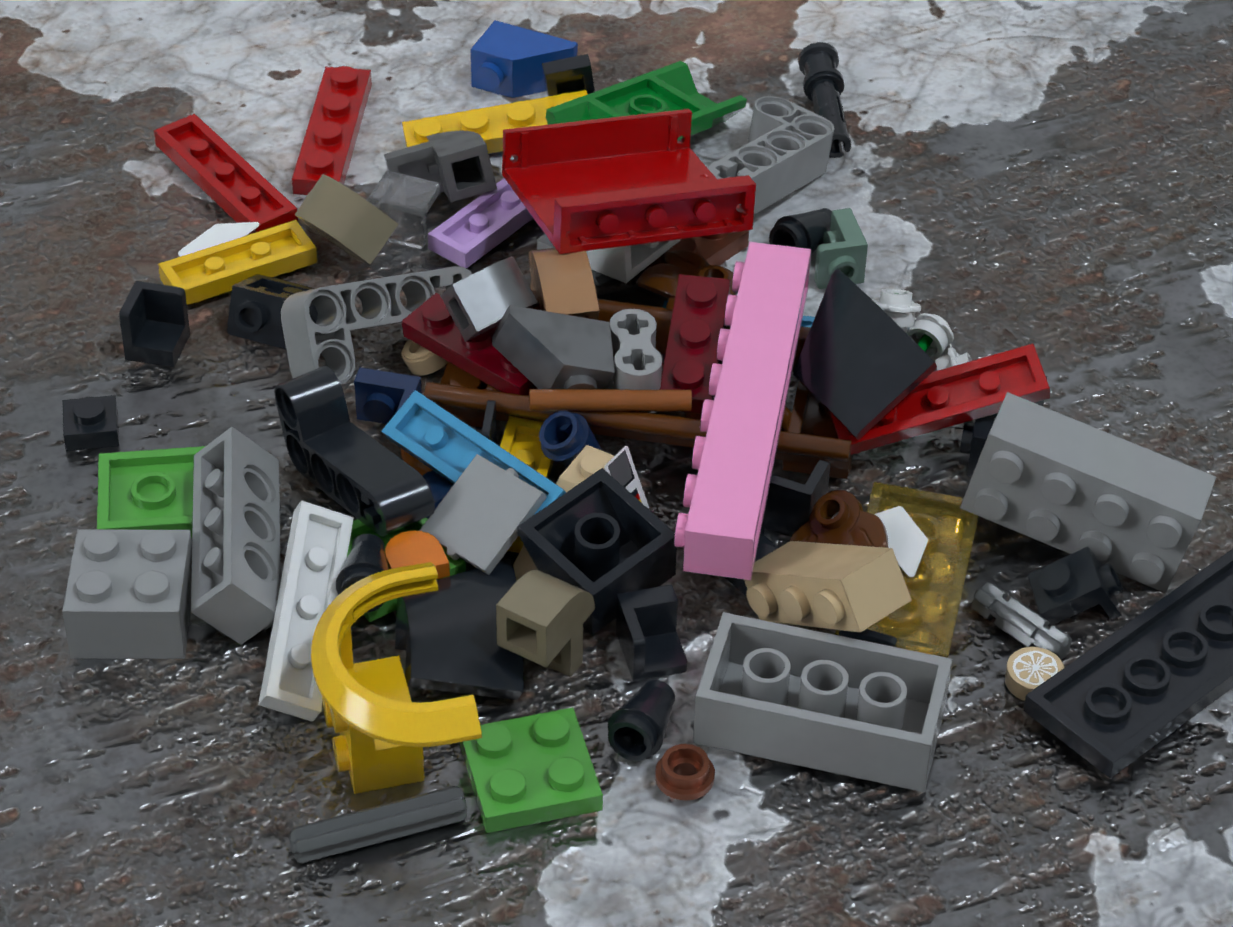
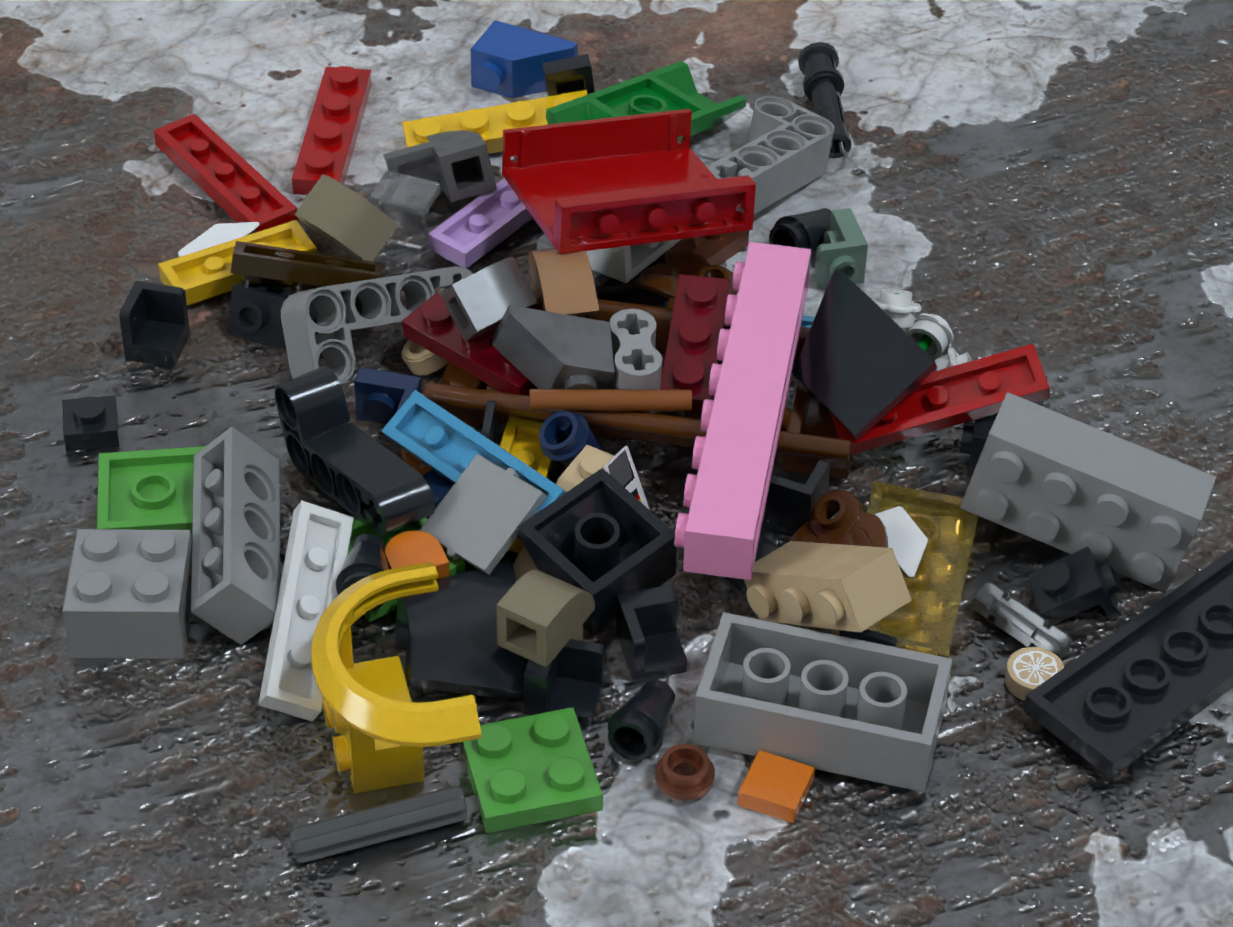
none -> dark brown plate [230,241,386,299]
none -> black panel [524,639,605,725]
none -> orange tile [738,750,815,823]

